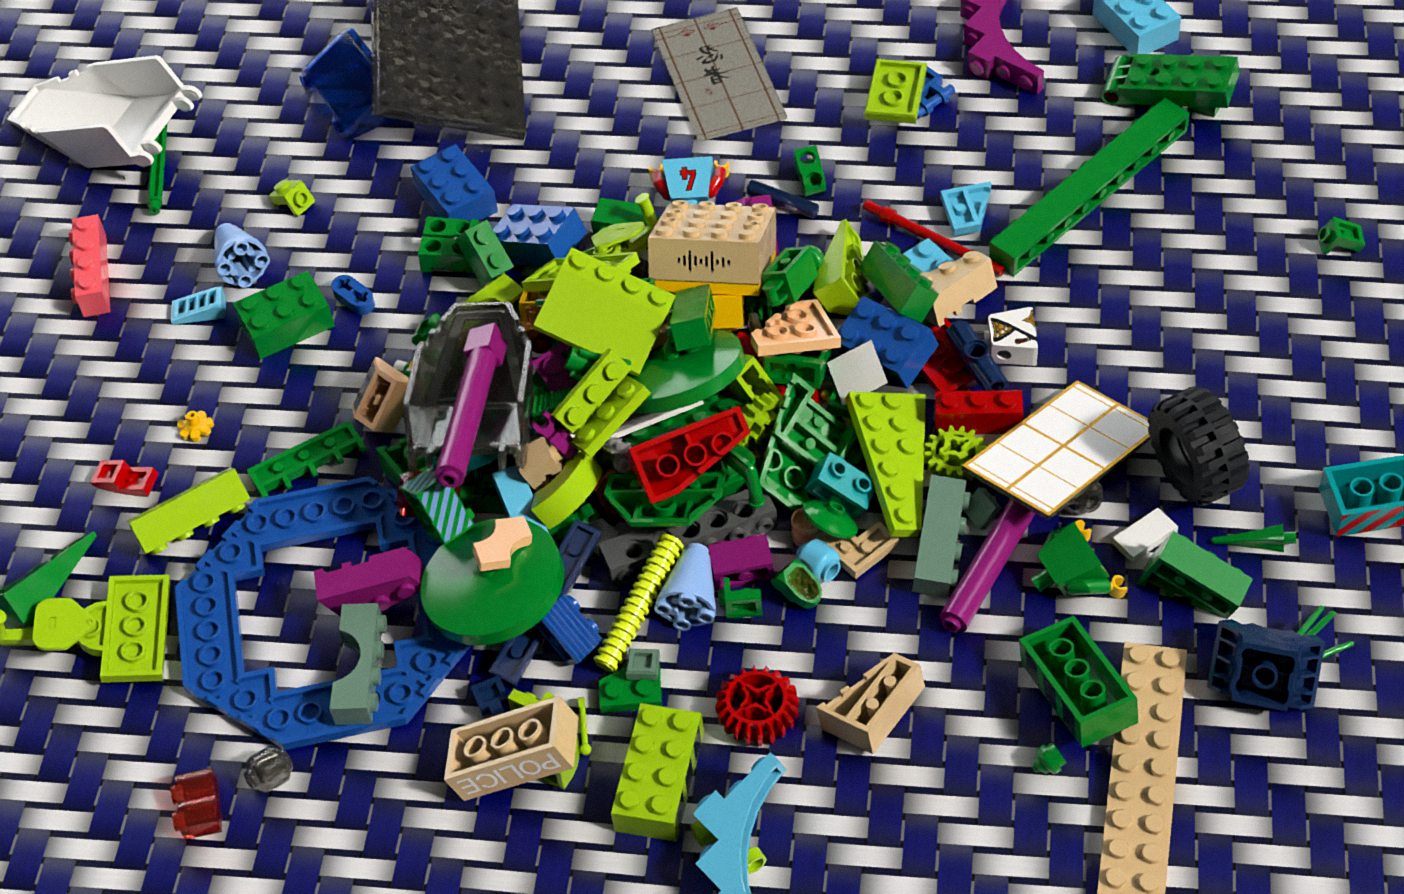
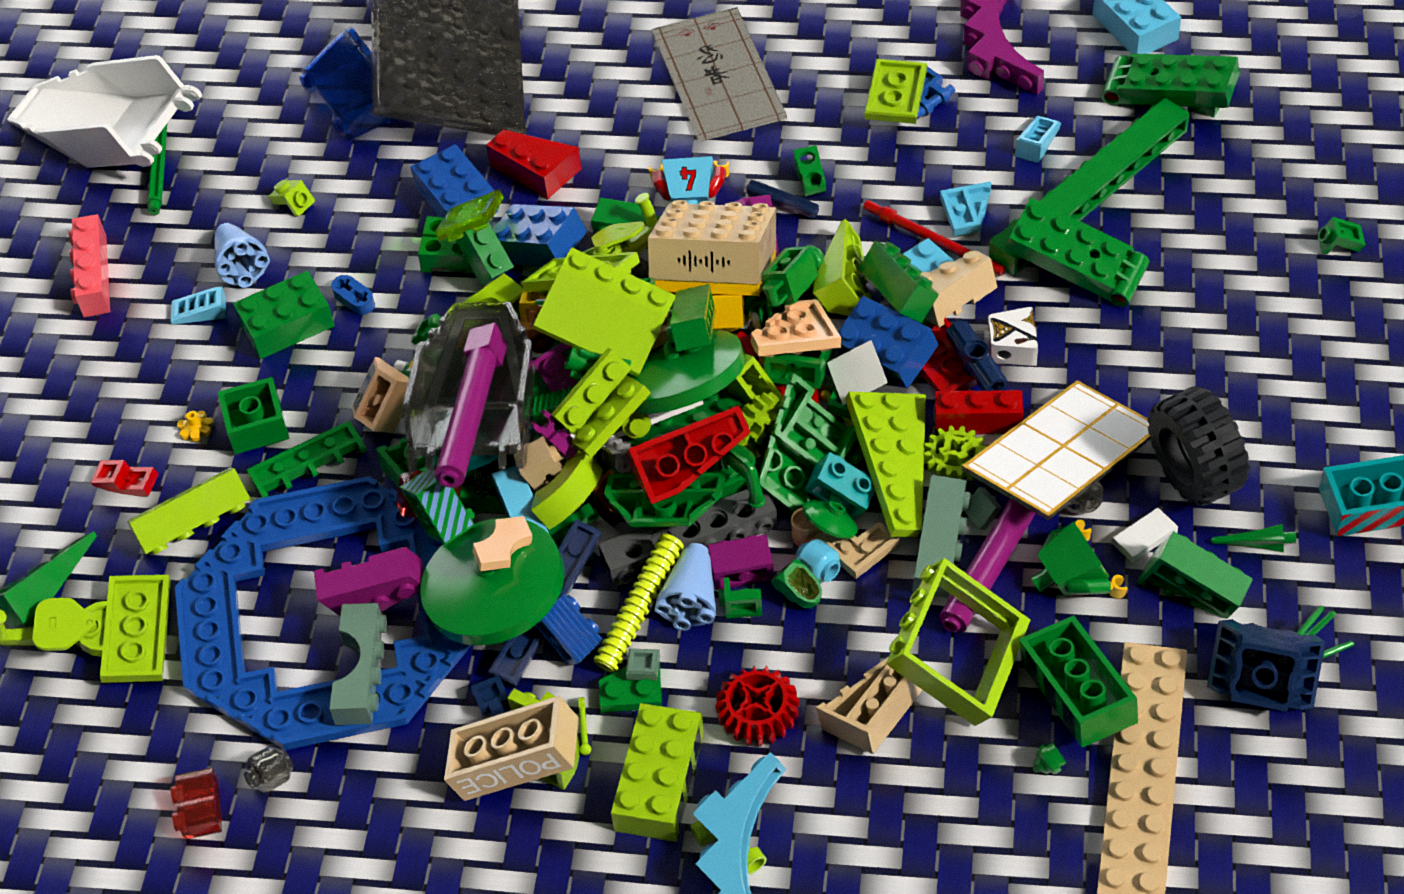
none -> green brick [217,377,290,454]
none -> clear neon green plate [435,189,504,242]
none -> red wedge [486,130,582,200]
none -> lime plate [622,413,651,438]
none -> lime window [886,558,1031,726]
none -> green hinge [1004,198,1150,307]
none -> medium azure slope [1015,116,1061,163]

